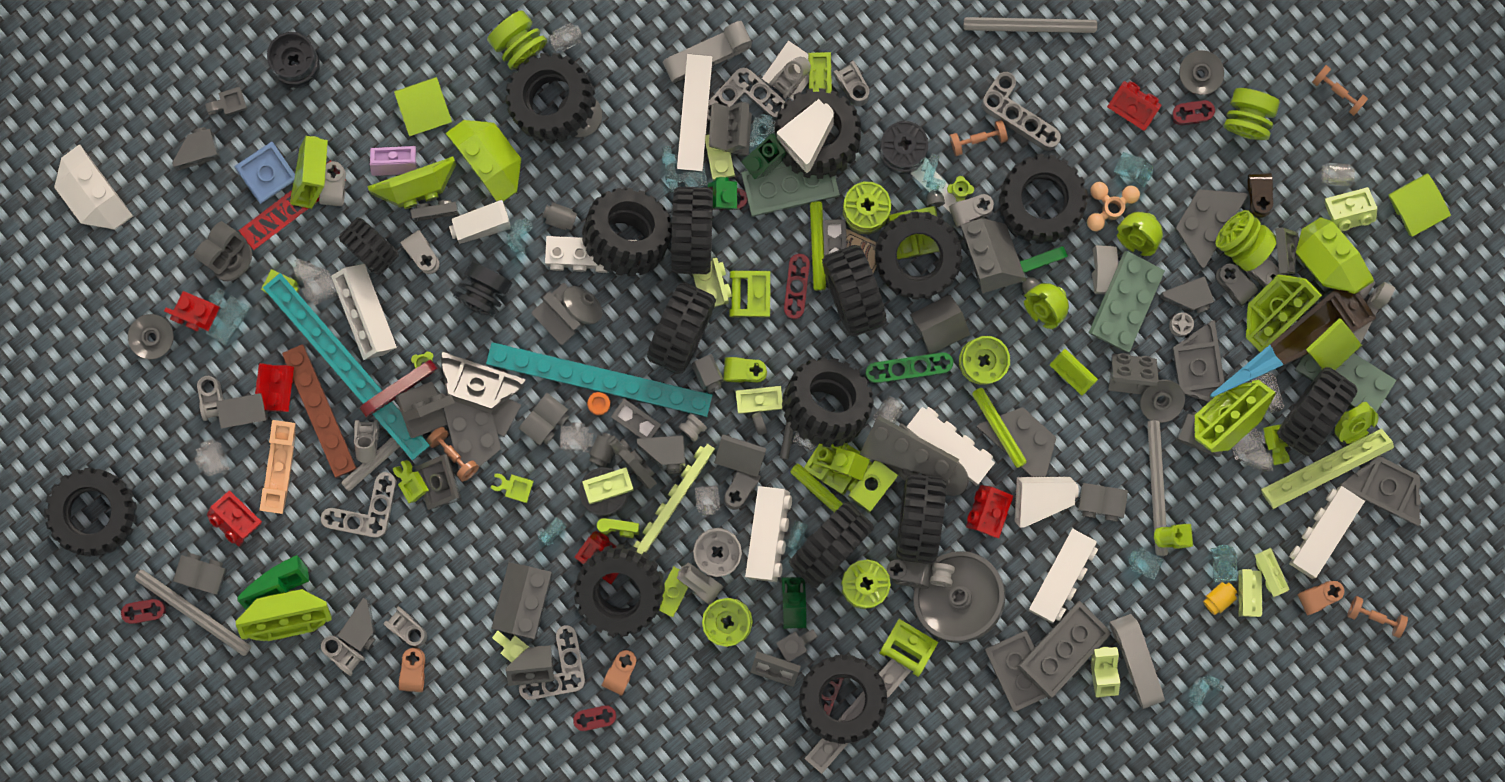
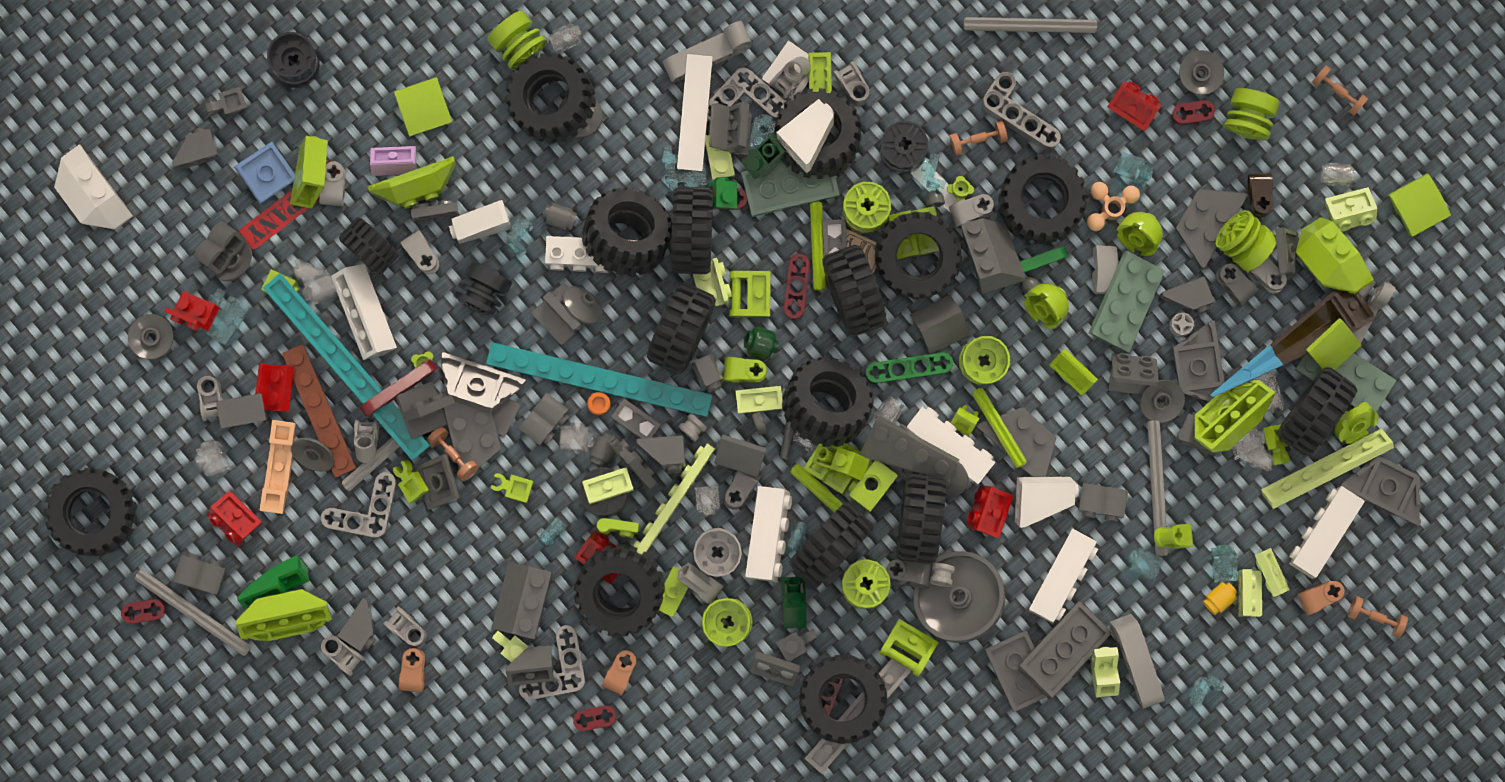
lime wedge [446,120,521,202] -> none
lime wedge [1246,274,1322,352] -> none
none -> dark grey dish [291,438,334,472]
none -> dark green head [744,327,779,359]
none -> lime tile [951,405,979,436]

